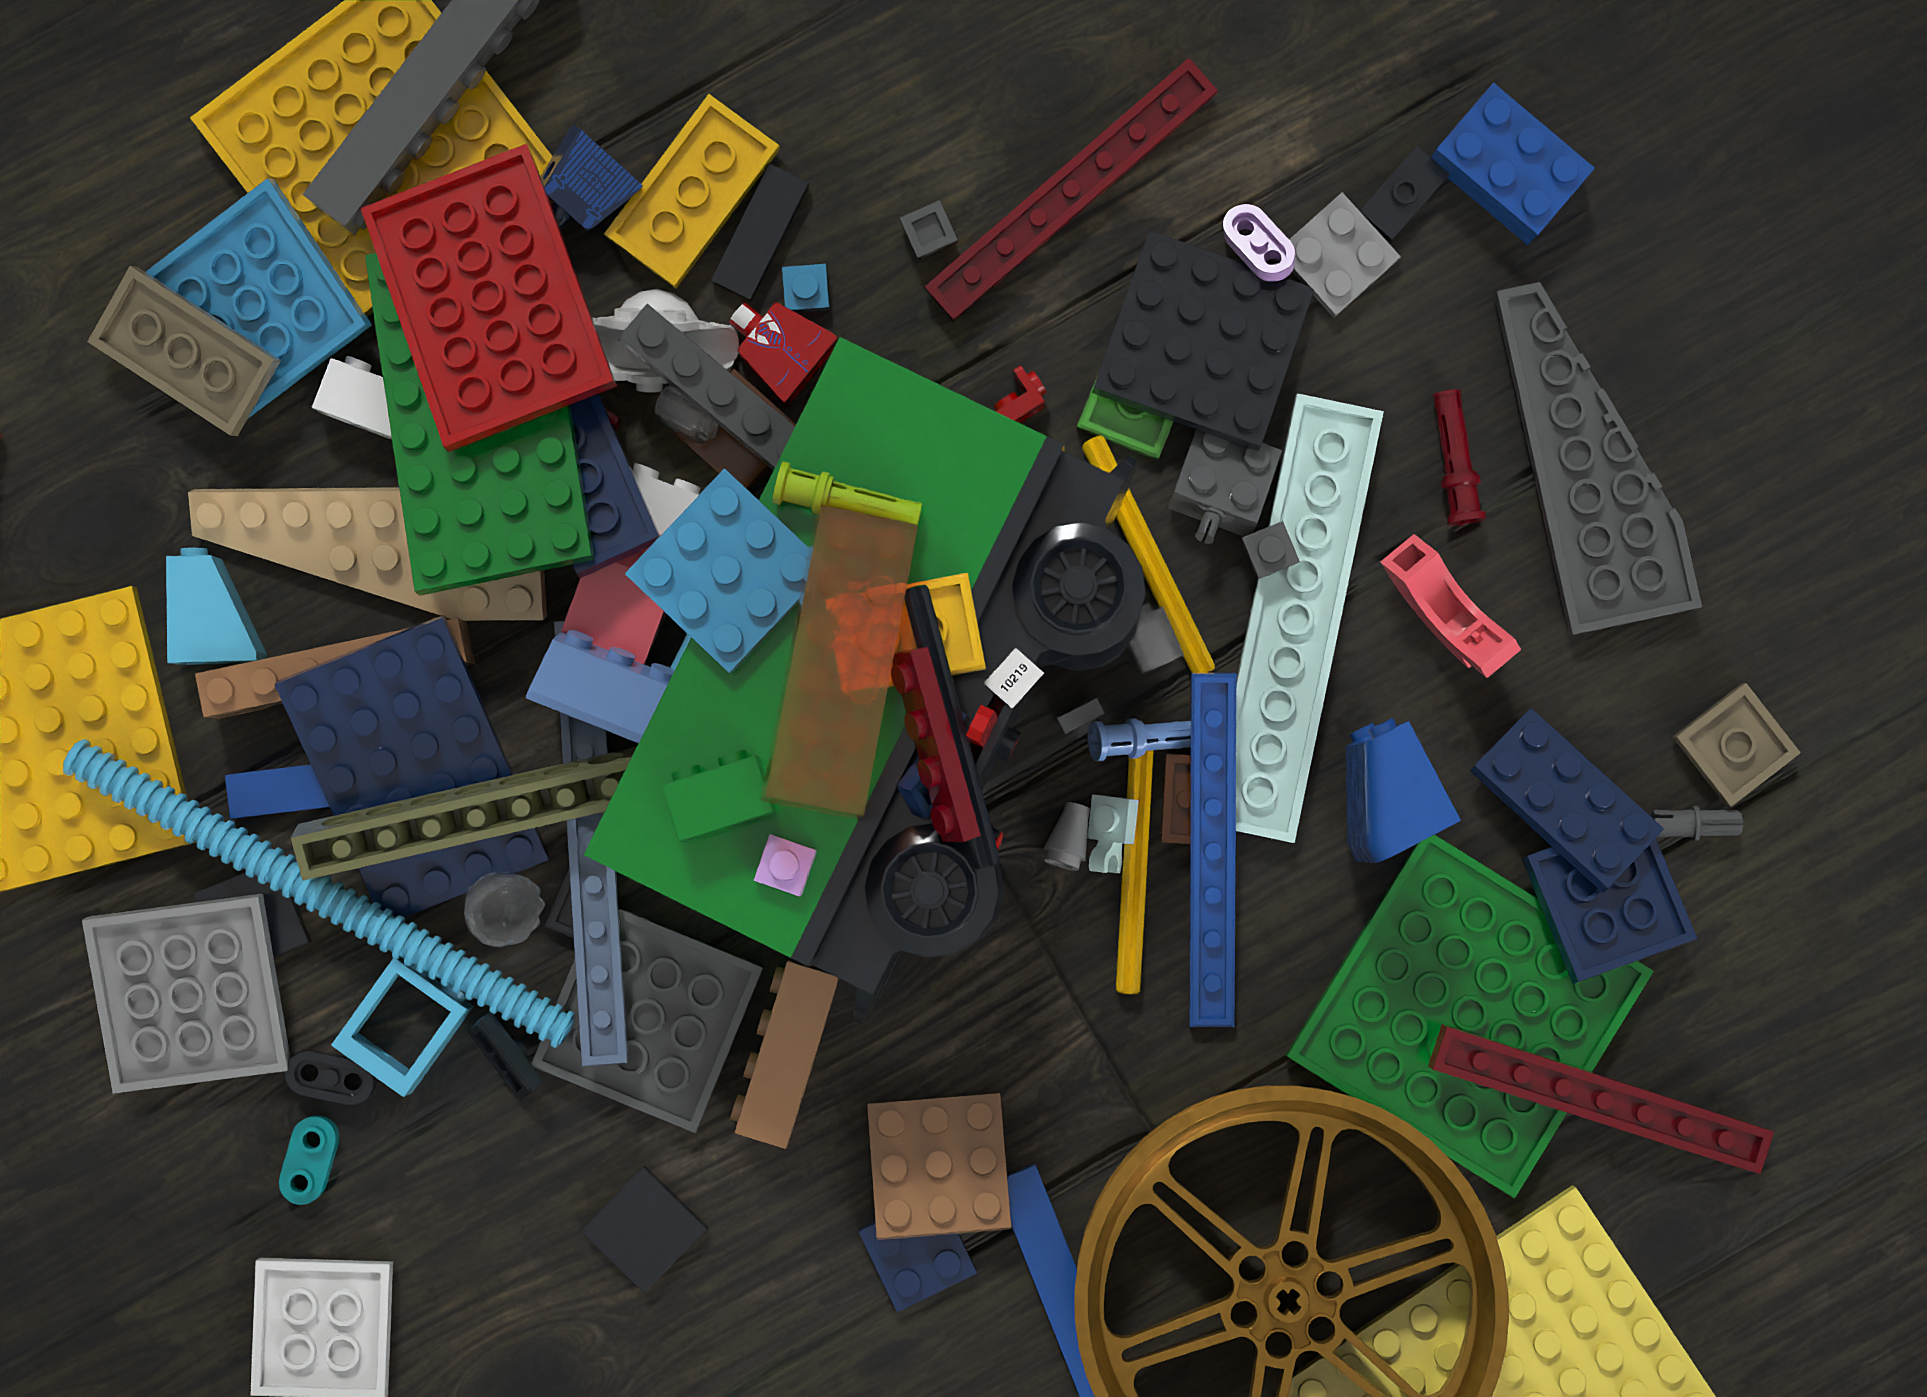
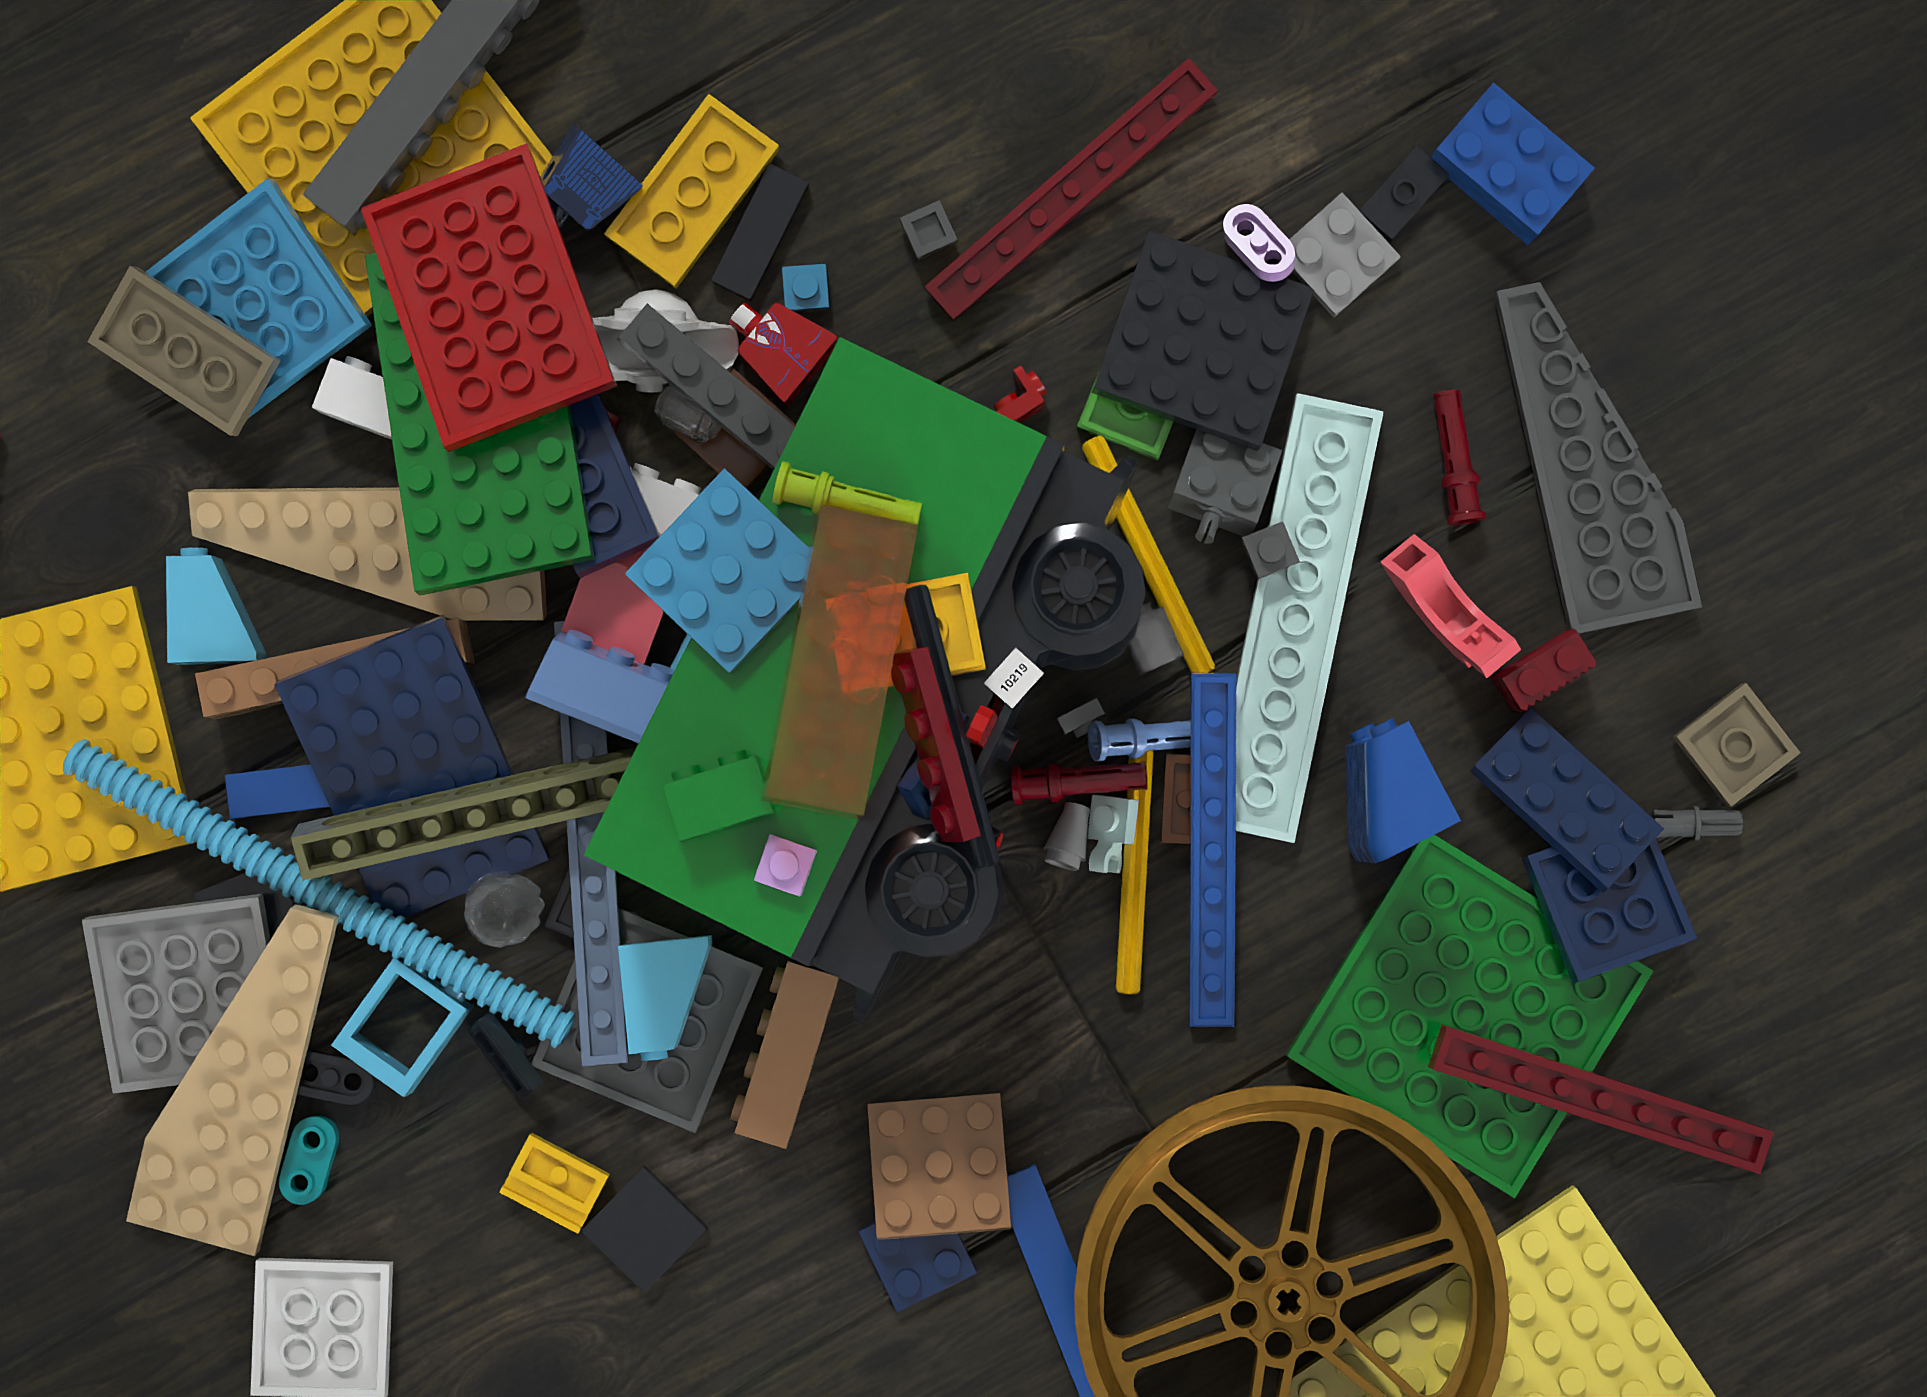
none -> tan wing [126,904,339,1256]
none -> yellow plate [499,1133,610,1234]
none -> medium azure slope [618,935,712,1061]
none -> dark red pin [1011,762,1148,805]
none -> dark red brick [1491,629,1596,712]

